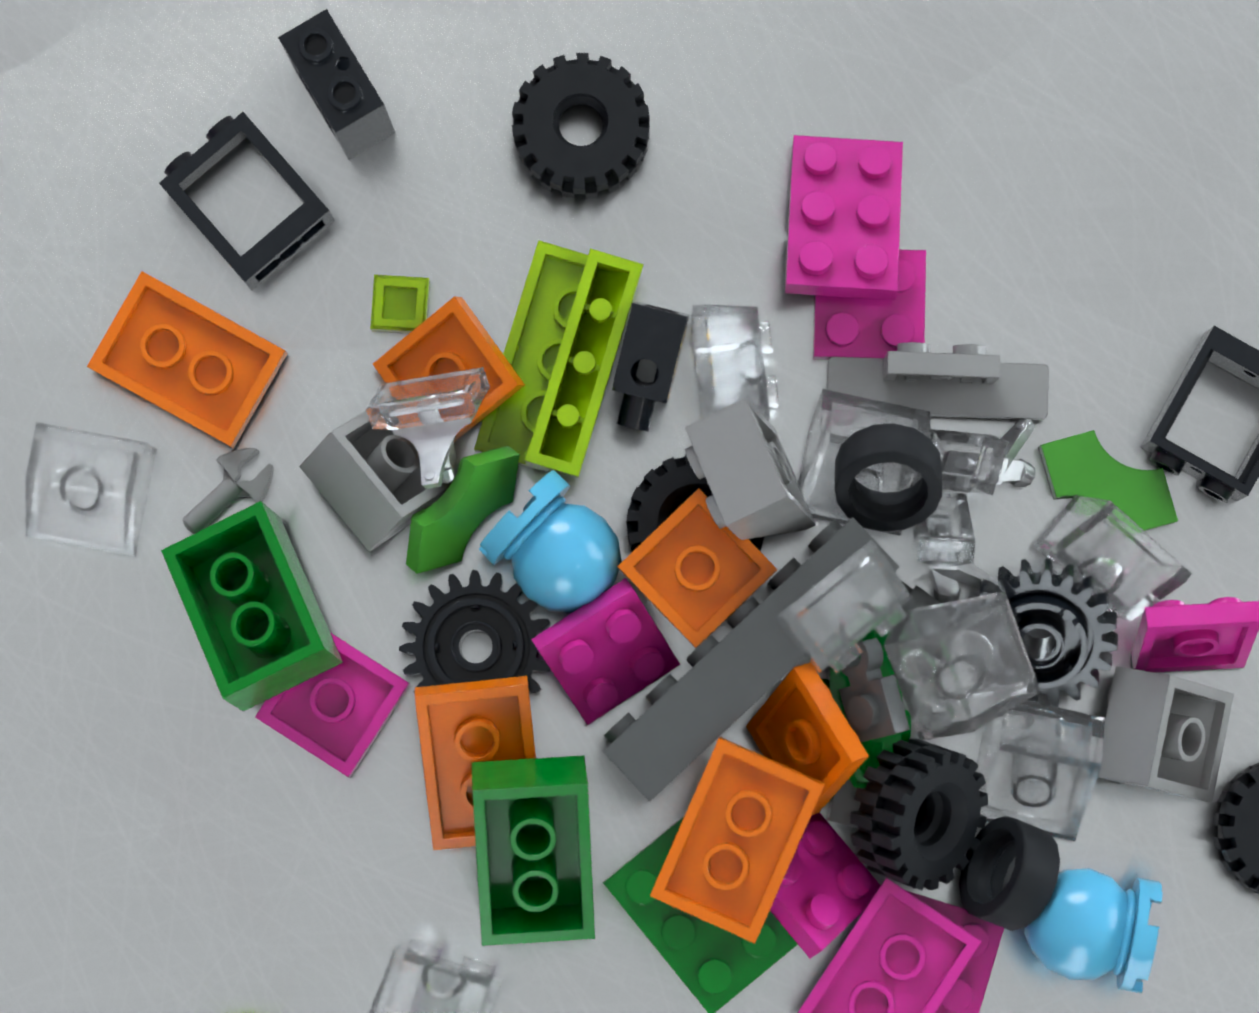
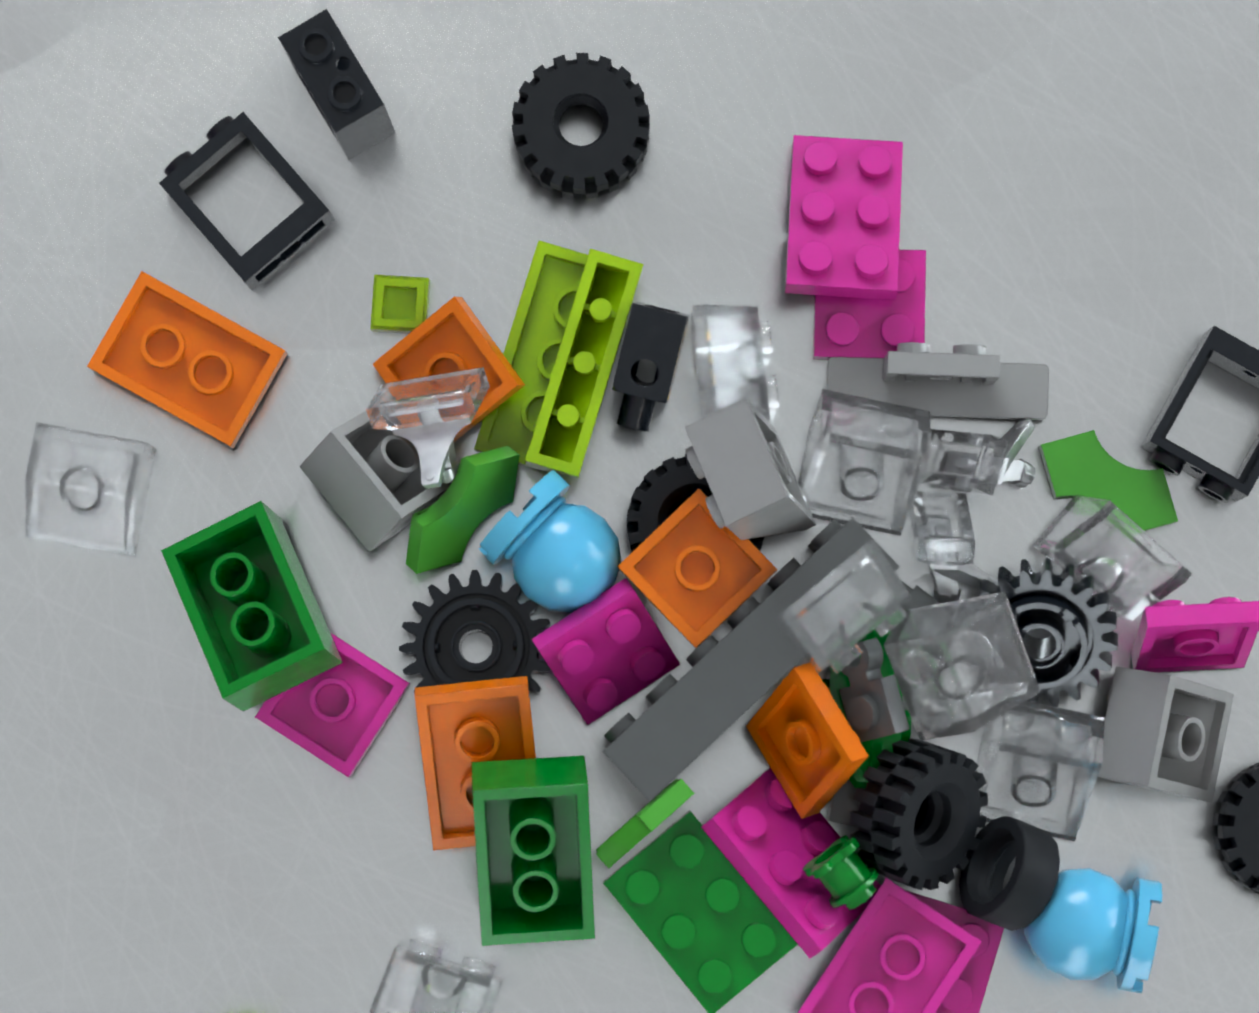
light grey bar [183,448,274,534] -> none
orange plate [650,737,825,943] -> none
black tyre [835,423,942,531] -> none
none -> bright green tile [596,778,695,869]
none -> green brick [803,835,879,910]

